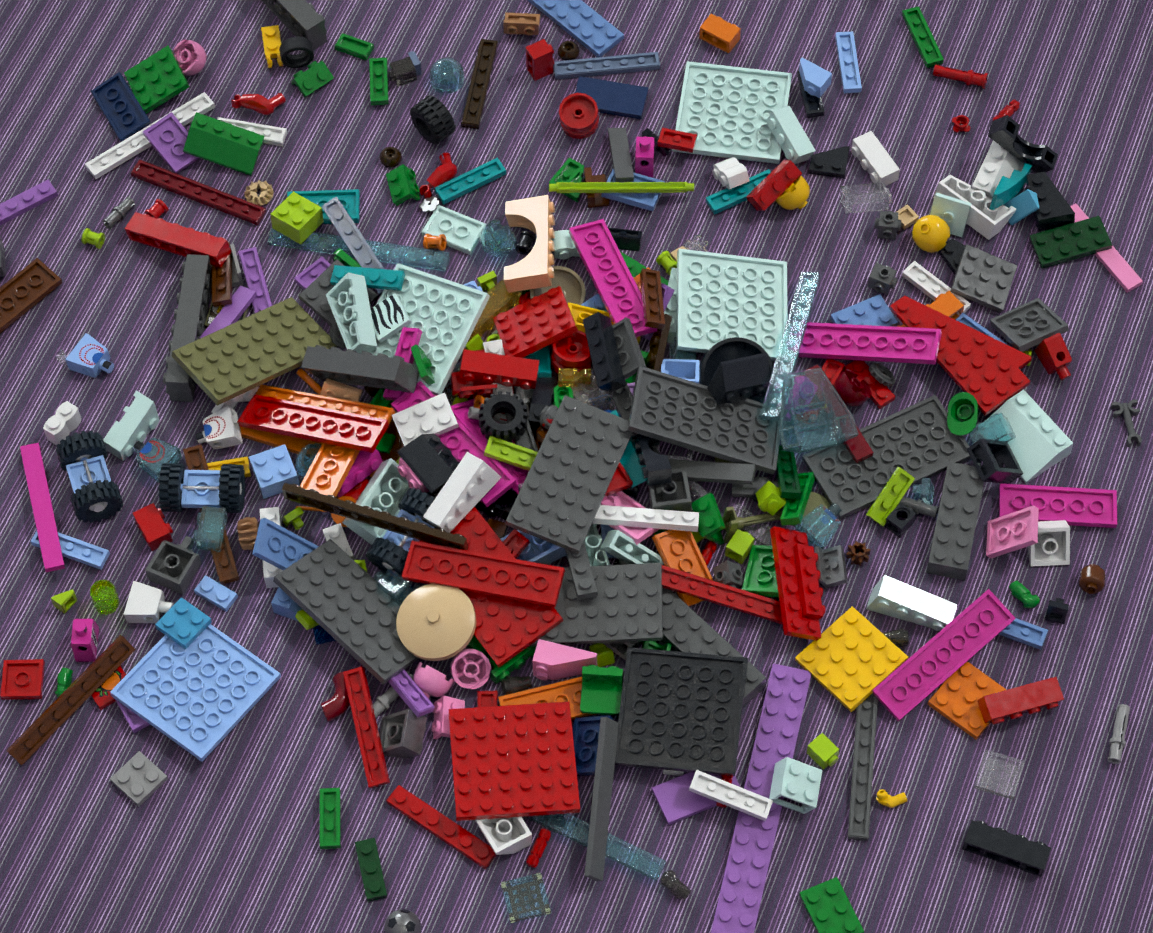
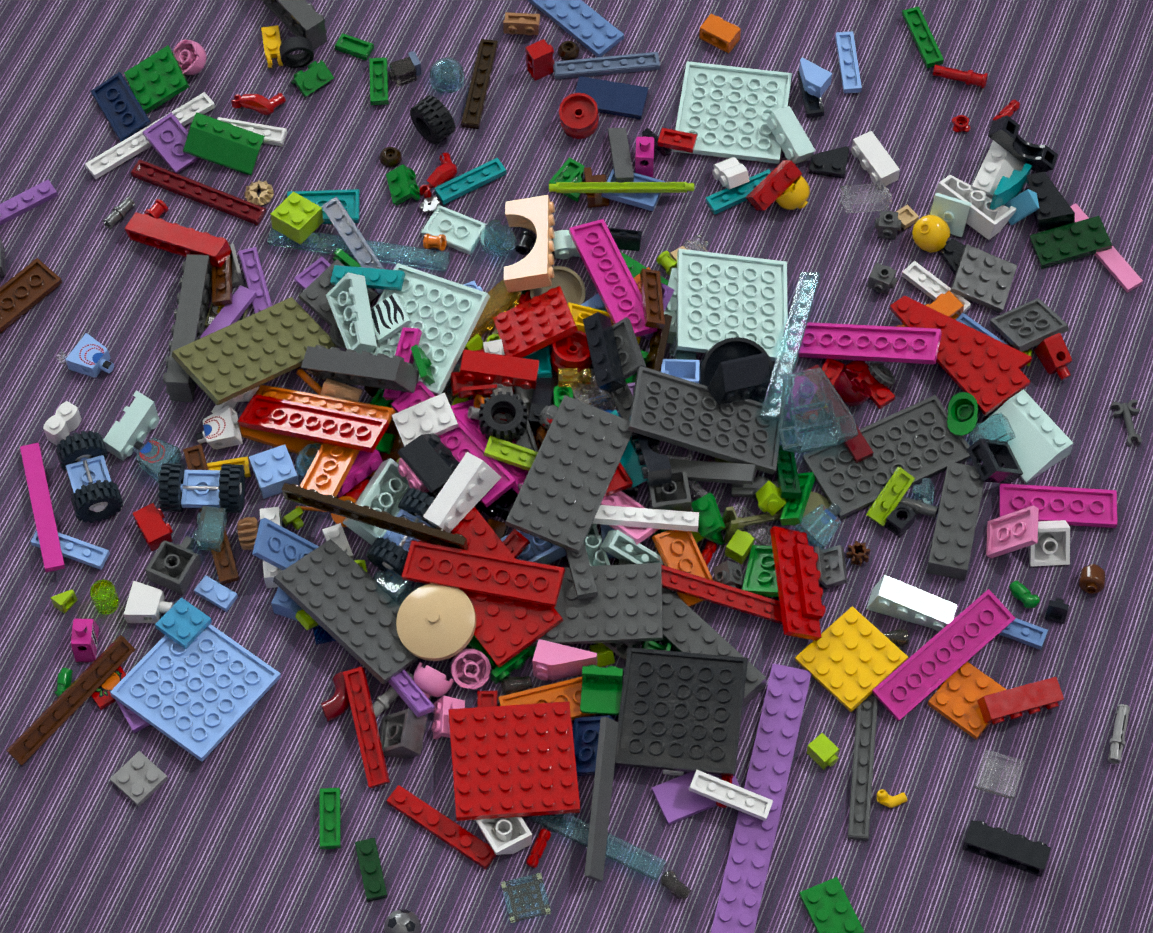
red plate [0,659,45,700] -> none
lime bush [81,228,105,249] -> none
lime tile [477,270,497,296] -> none
light aqua piece [769,757,822,814] -> none
medium blue plate [830,294,898,327] -> none

